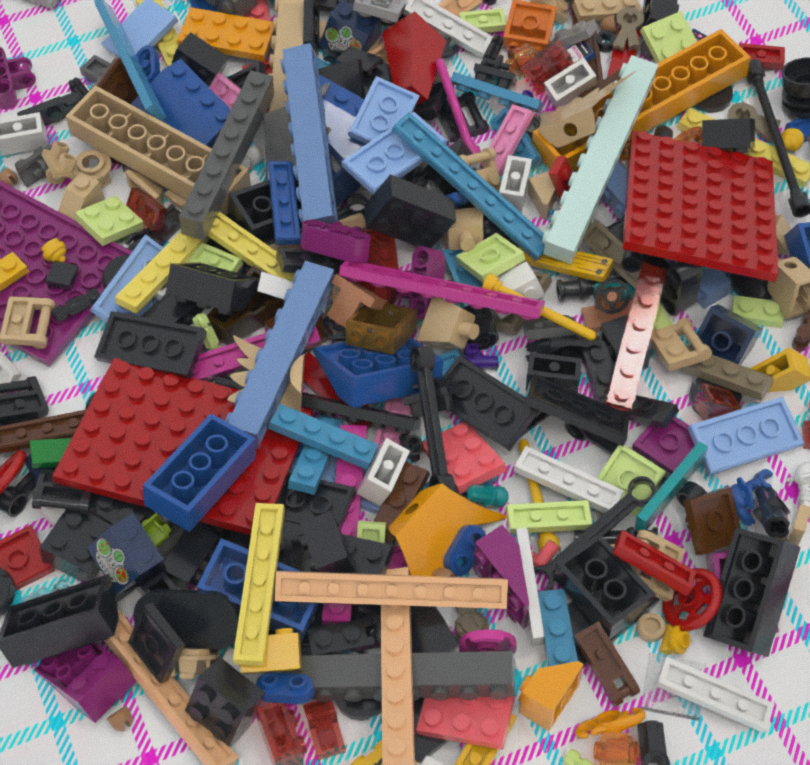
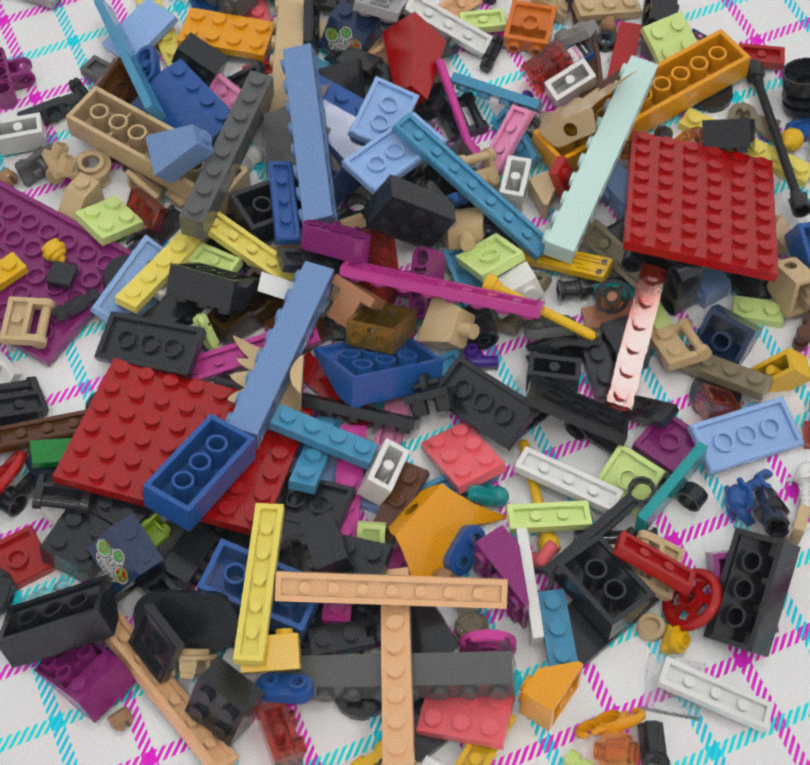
clear red slope [302,701,346,761] -> none
black plate [399,433,423,462] -> none
black piece [410,346,455,492] -> none
black hips [473,55,517,90] -> none
clear orange head [505,43,541,77] -> none
reddish brown plate [572,621,640,707] -> none
dark tan piece [612,7,644,51] -> none
reddish brown tile [683,487,741,555] -> none
none -> medium blue slope [145,124,214,184]

